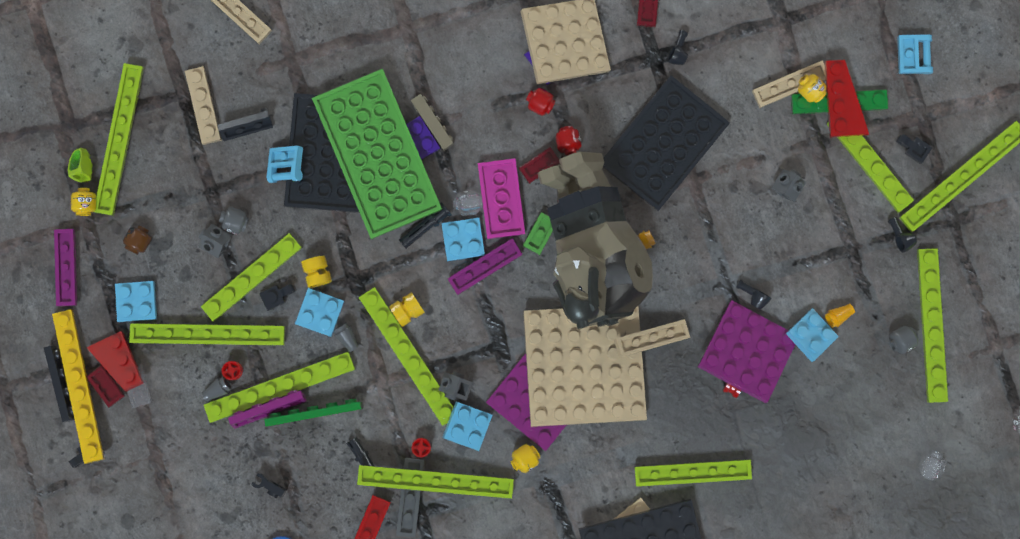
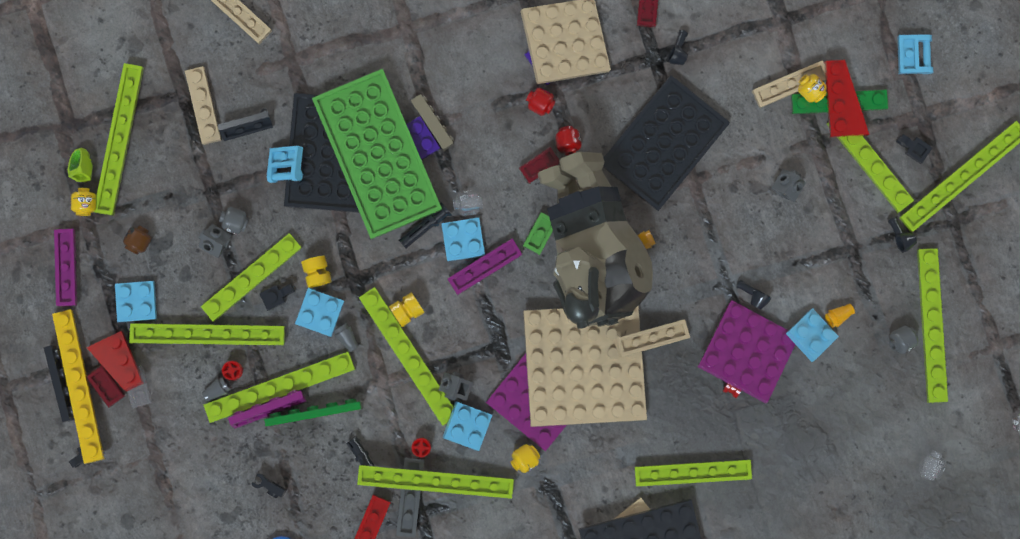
dark pink plate [478,158,525,239] -> none

